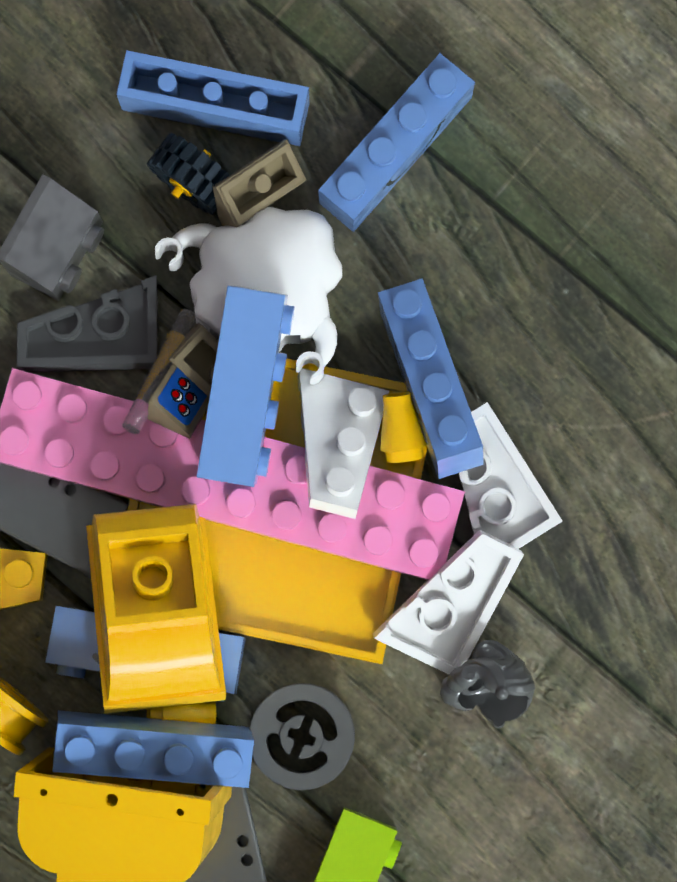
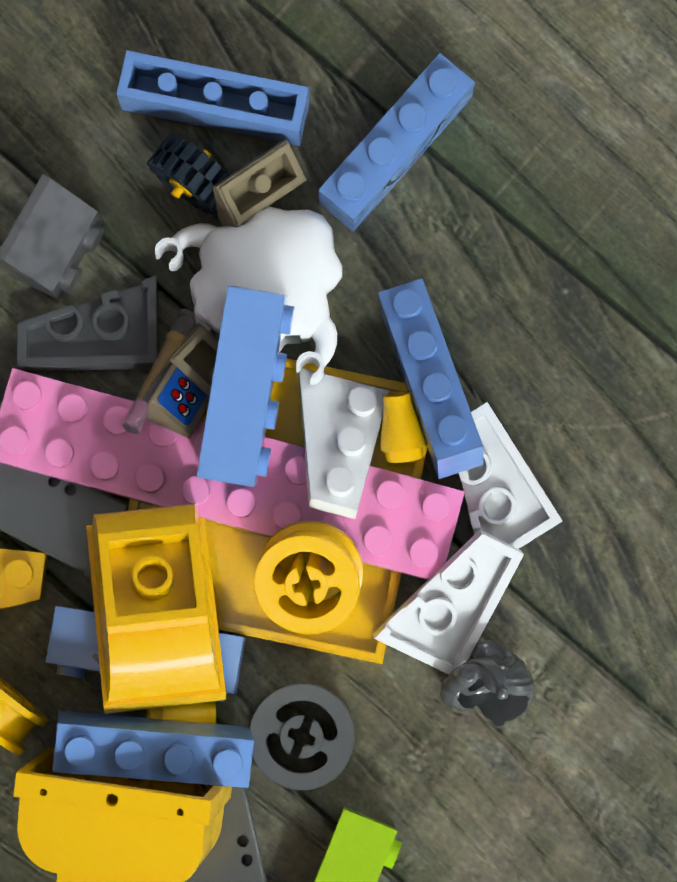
none -> yellow wheel [254,521,364,634]

